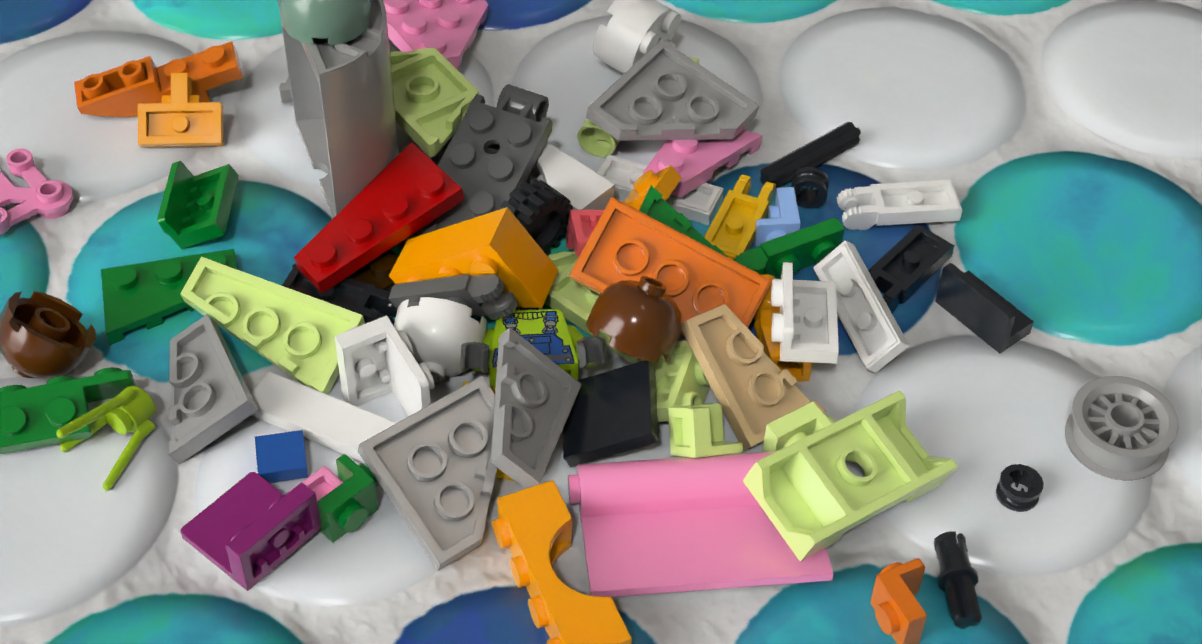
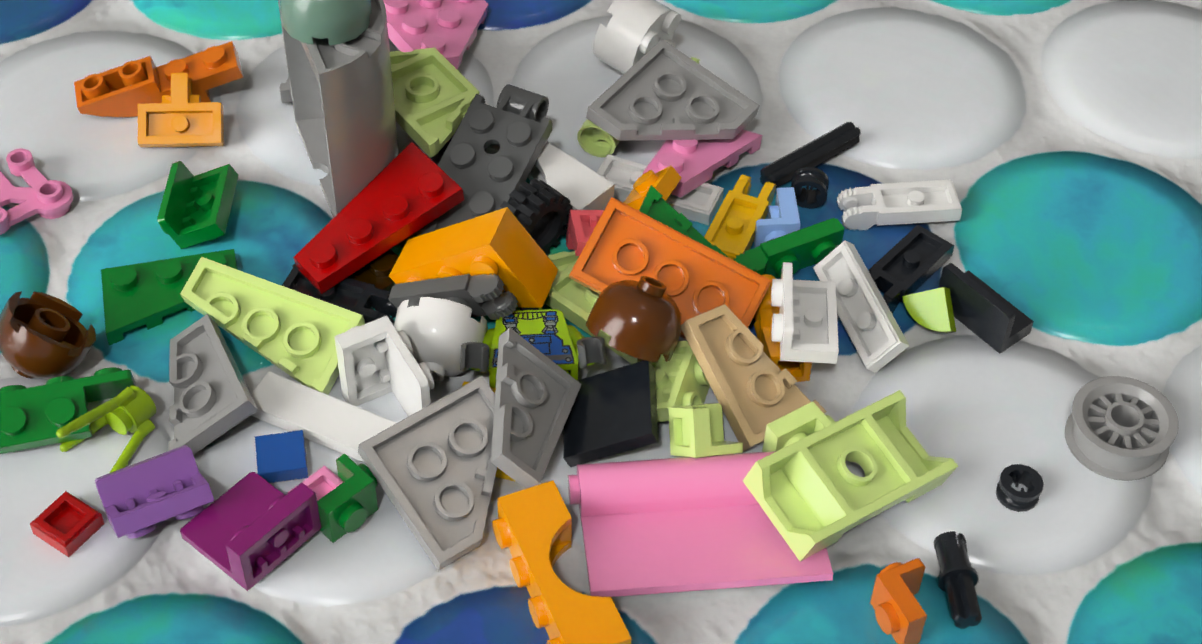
none -> red tile [30,491,105,557]
none -> medium lavender bracket [95,445,215,539]
none -> lime tile [902,287,956,333]

